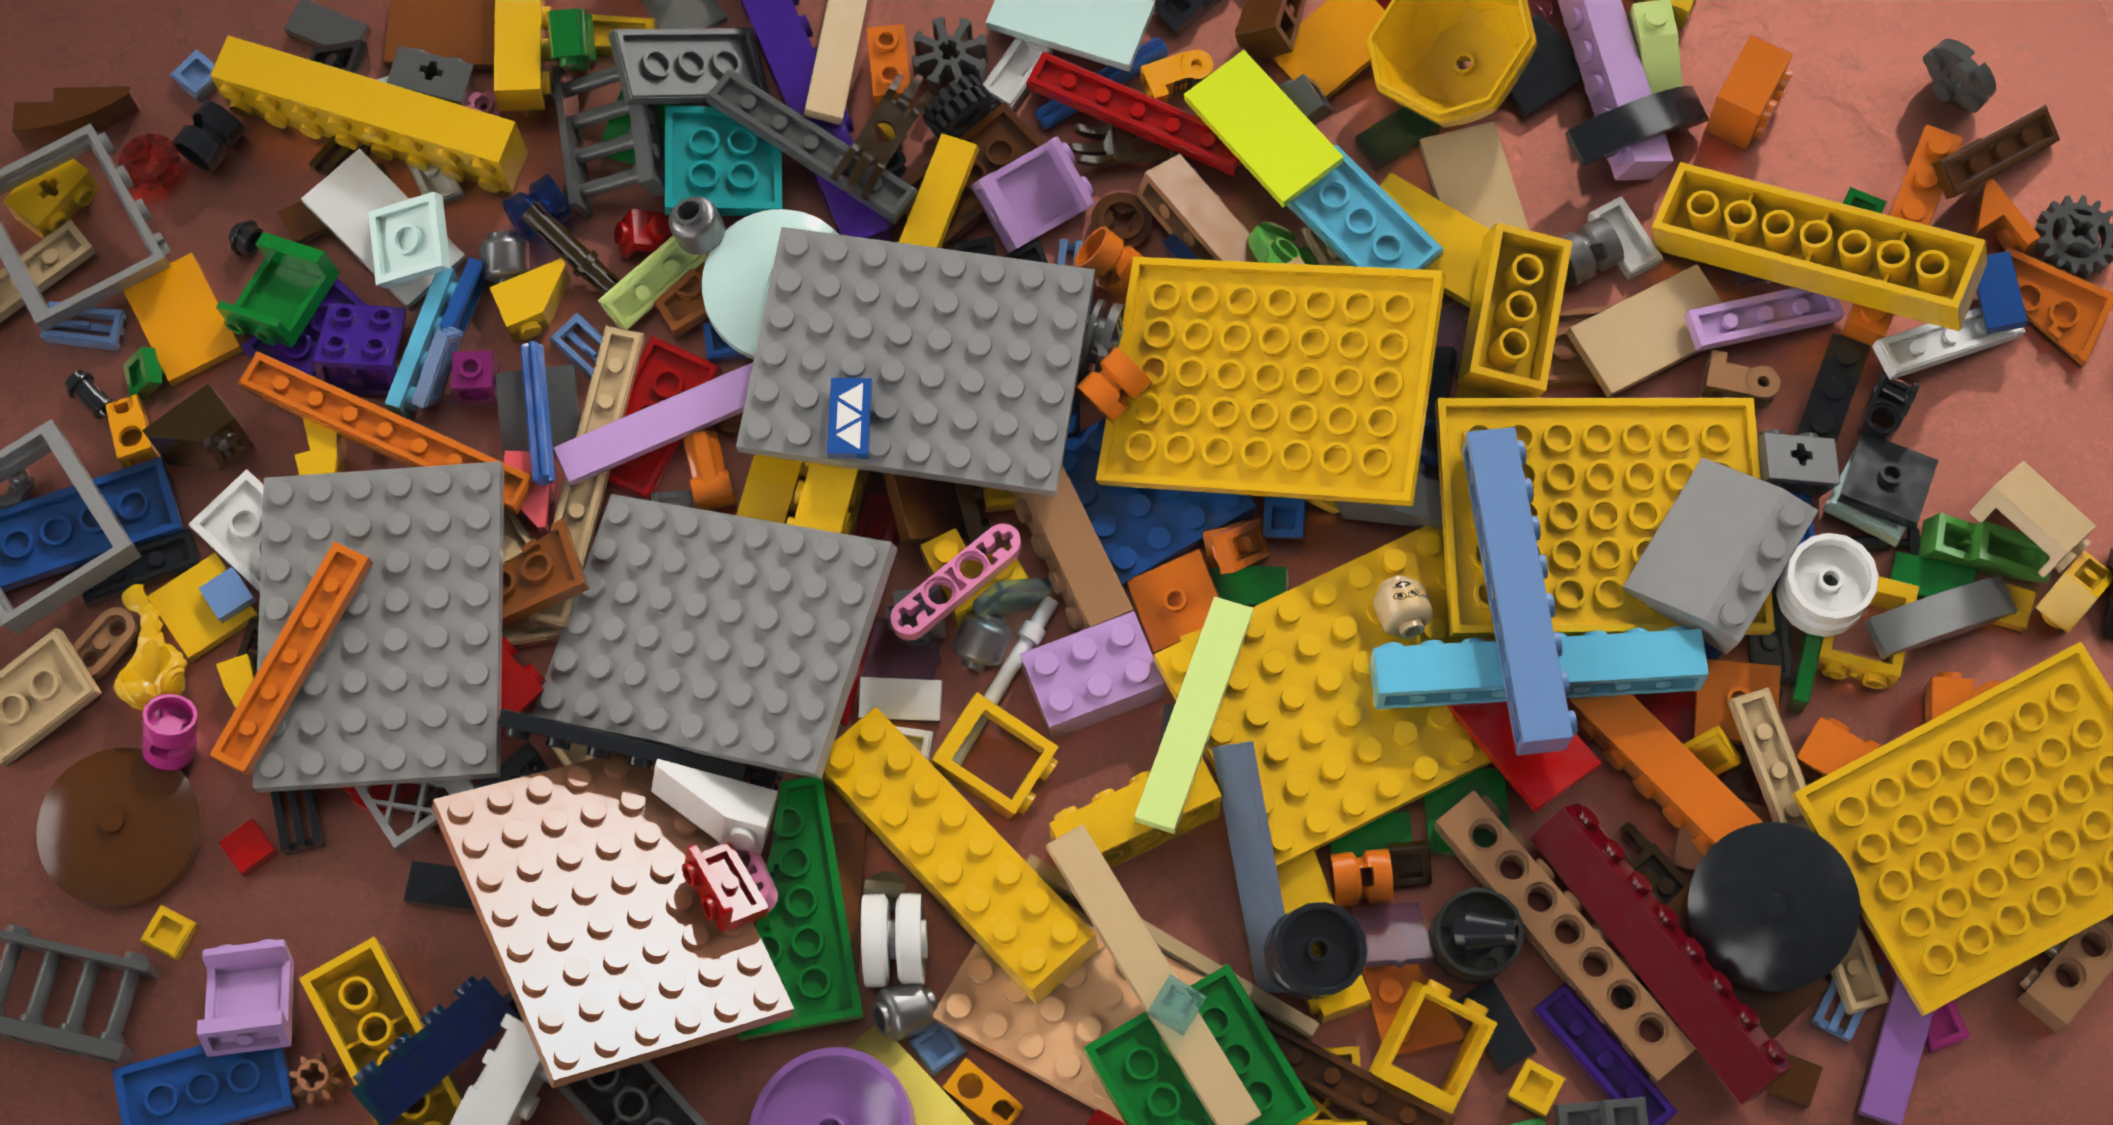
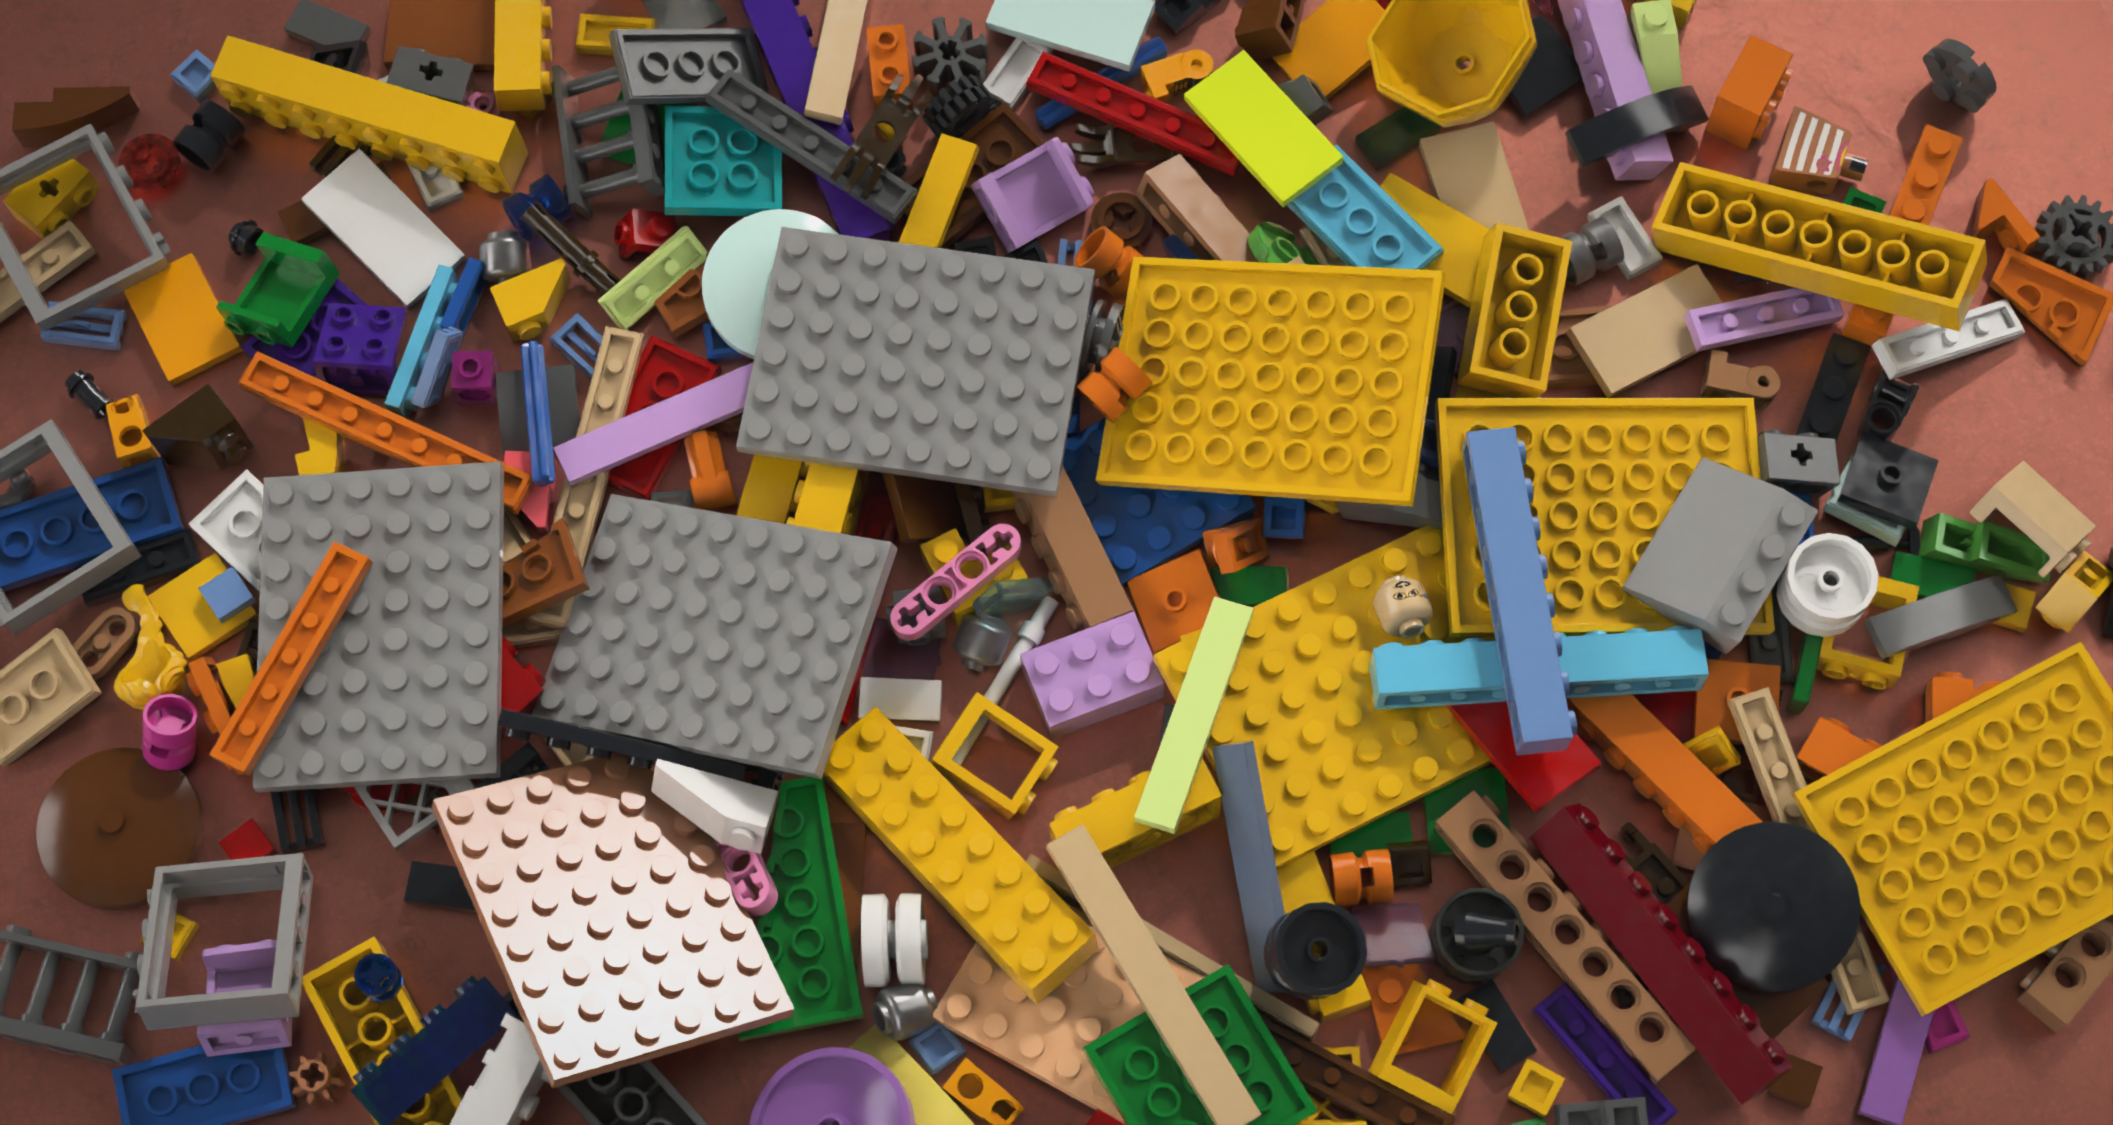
green plate [123,347,163,401] -> none
light aqua plate [368,192,451,289] -> none
green brick [547,8,597,72] -> none
flat silver head [668,196,725,255] -> none
bracket [682,842,769,934] -> none
blue tile [827,378,873,459] -> none
dark tan plate [864,871,907,912] -> none
clear light blue tile [1147,975,1207,1036] -> none
reddish brown tile [1931,105,2060,200] -> none
blue tile [1976,251,2028,334] -> none
none -> light grey window [132,853,313,1030]
none -> orange wing [186,657,253,776]
none -> clear blue wheel [354,953,403,1002]
none -> nougat torso [1769,106,1868,195]

